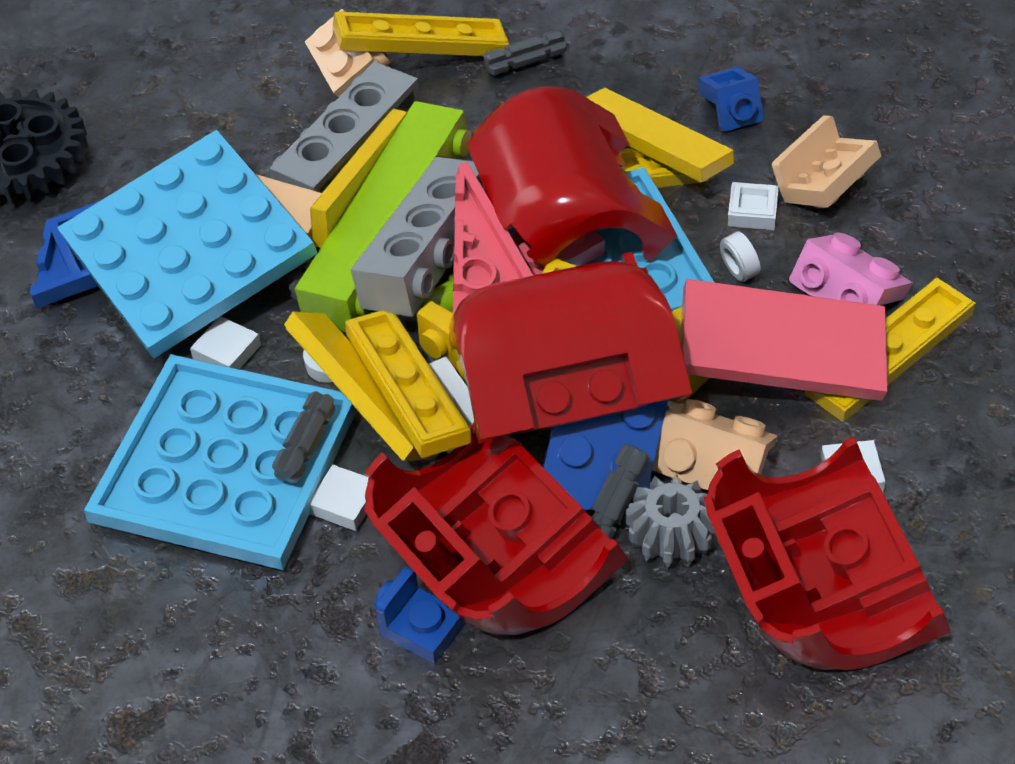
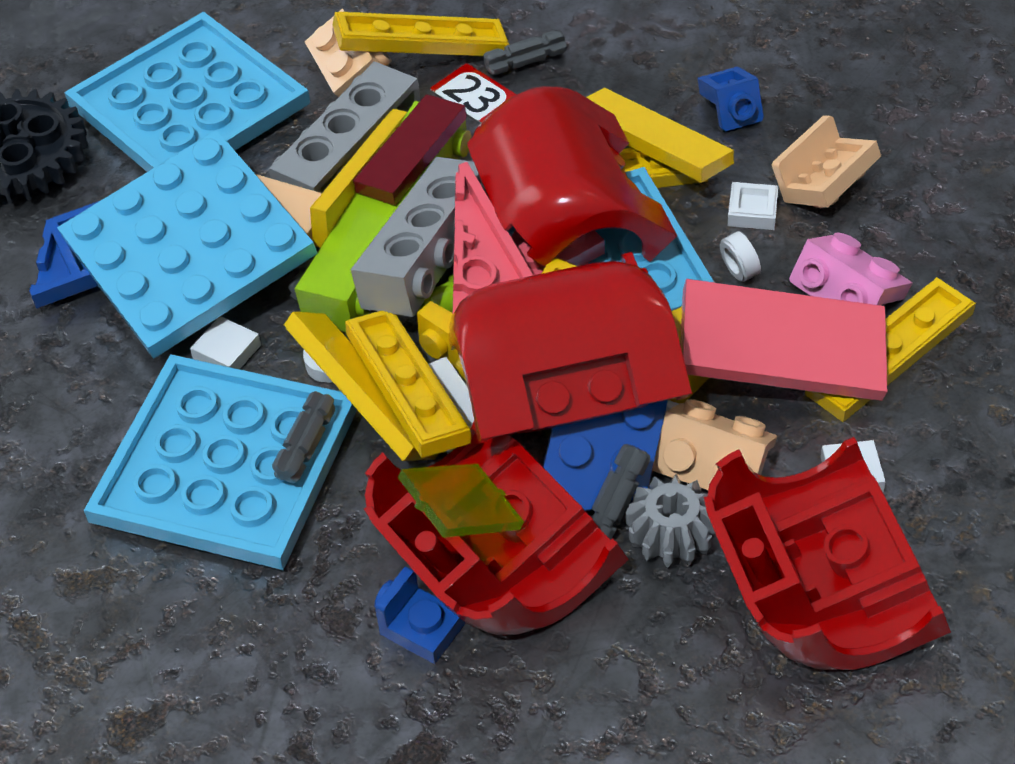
white tile [310,464,368,531] -> none
none -> medium azure plate [64,11,311,172]
none -> dark red tile [353,94,467,205]
none -> clear neon green piece [398,464,524,538]
none -> sticker [430,63,517,123]

